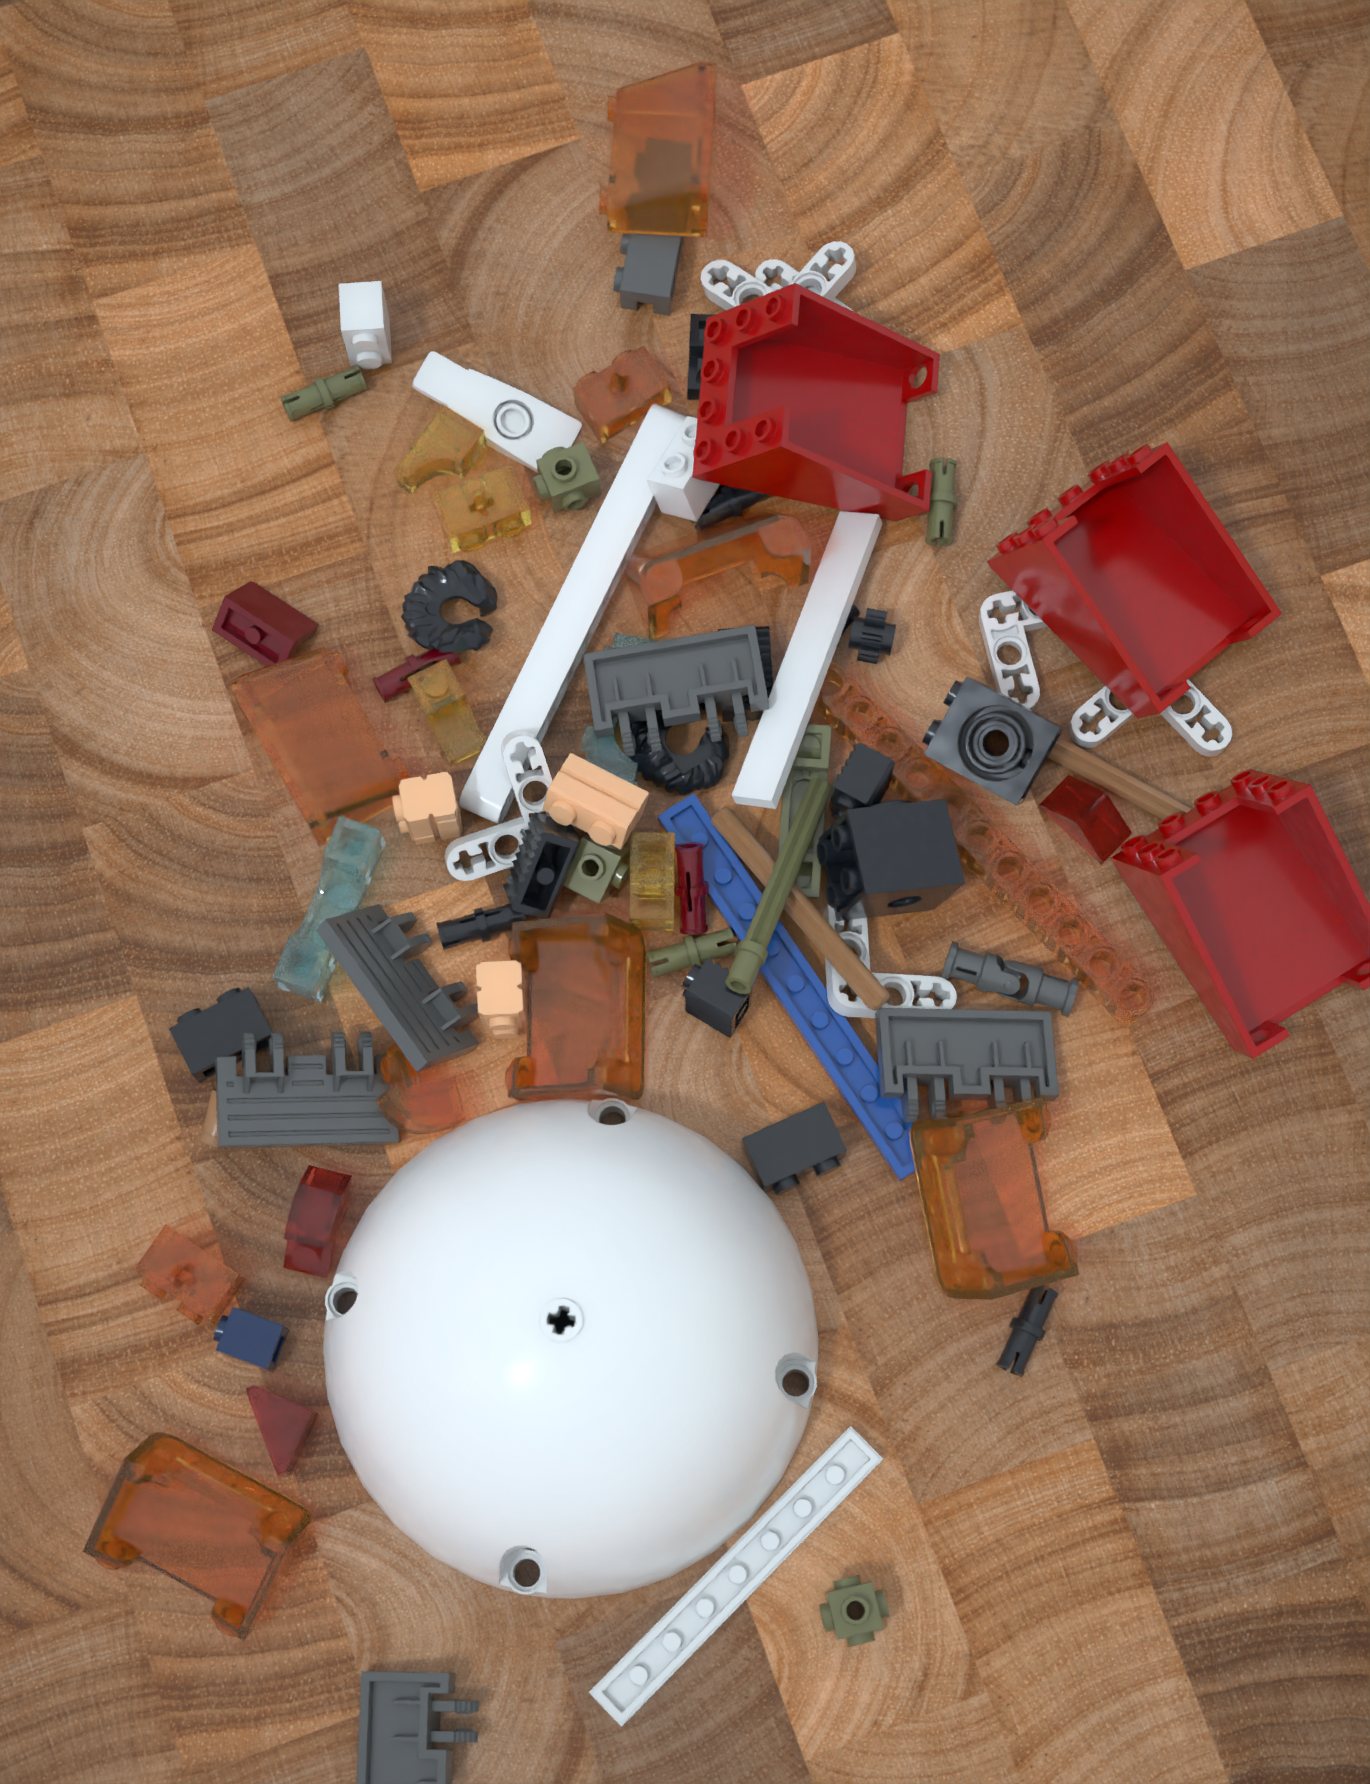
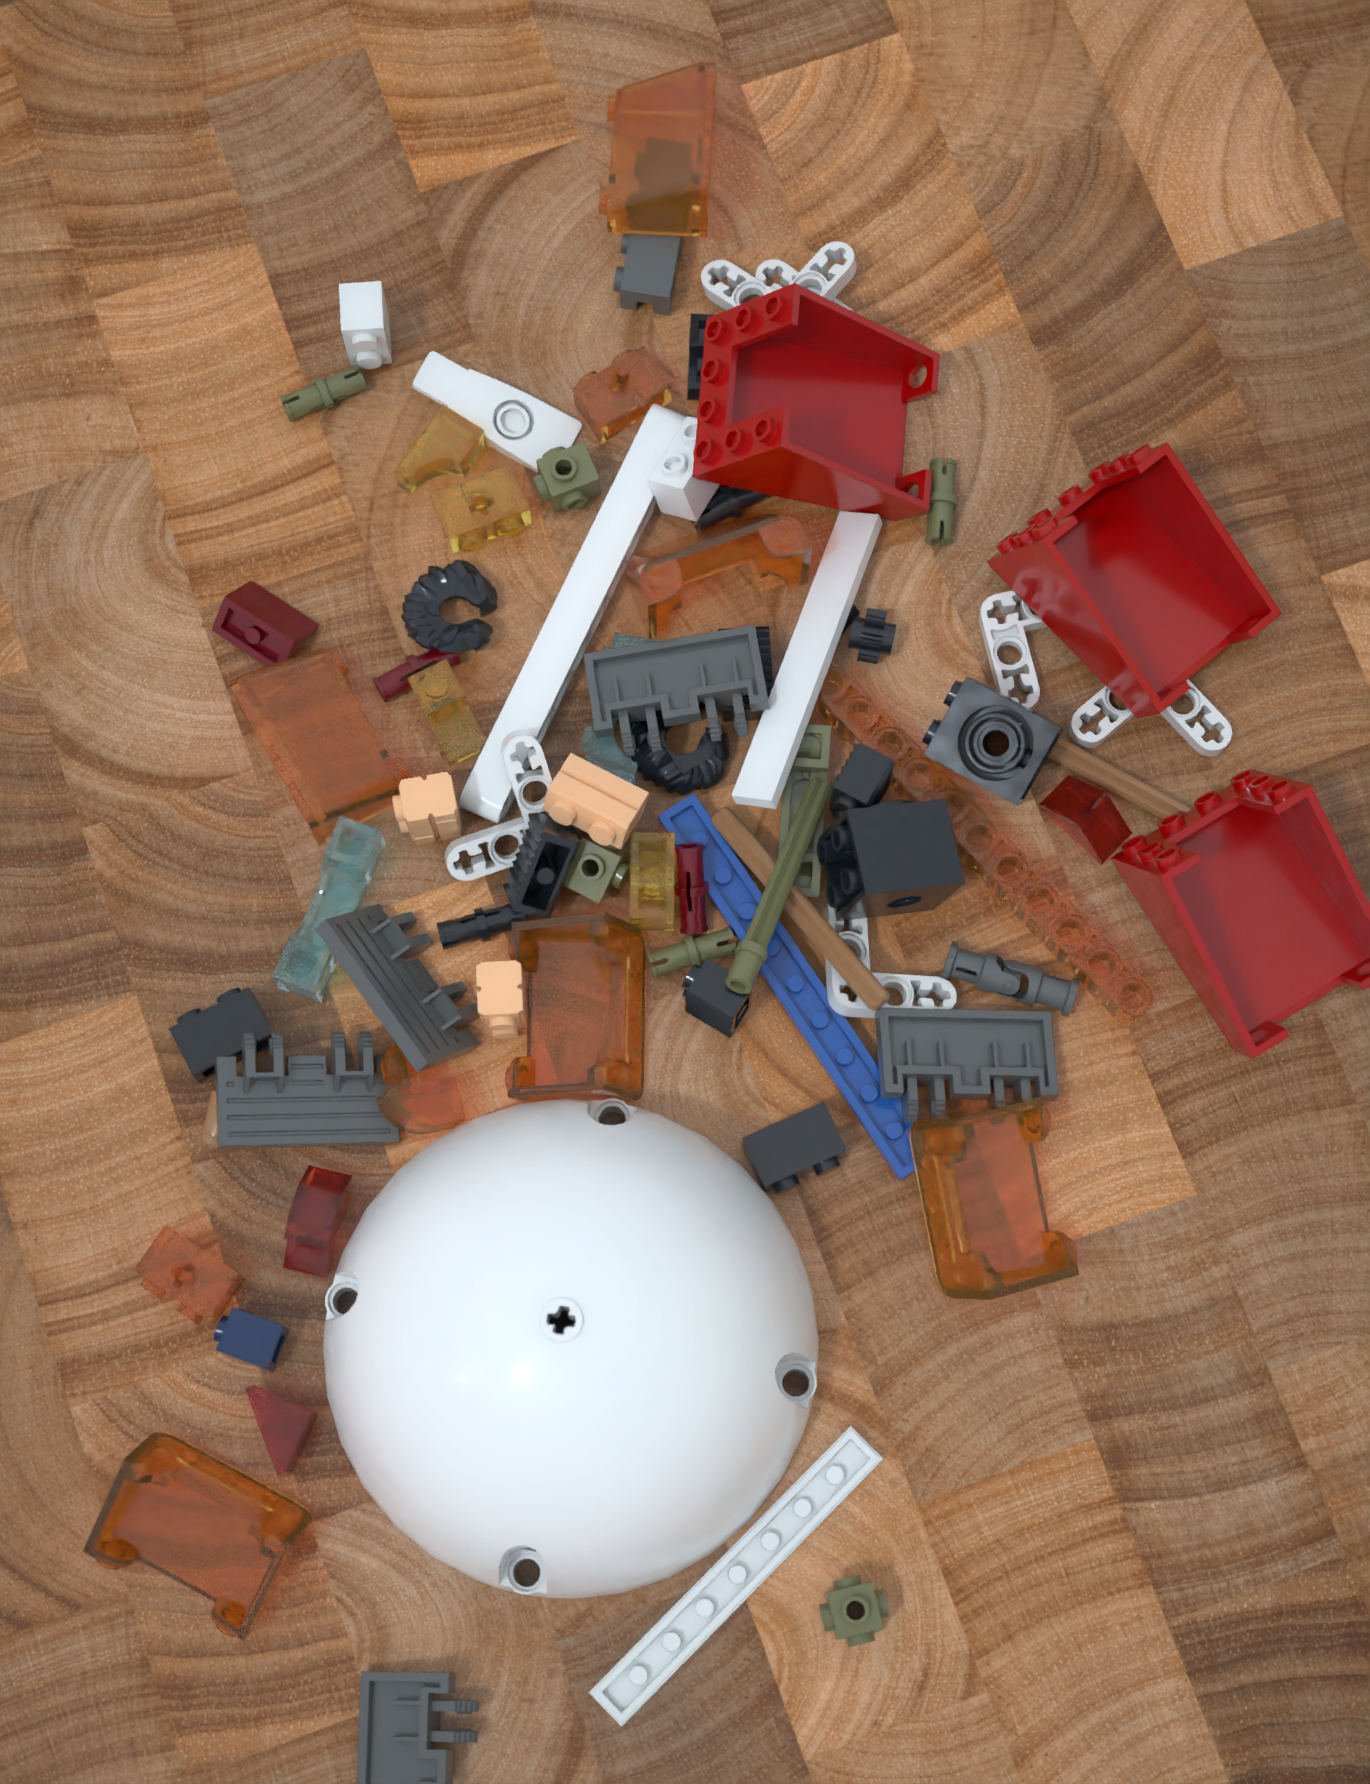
black pin [996,1282,1059,1377] -> none

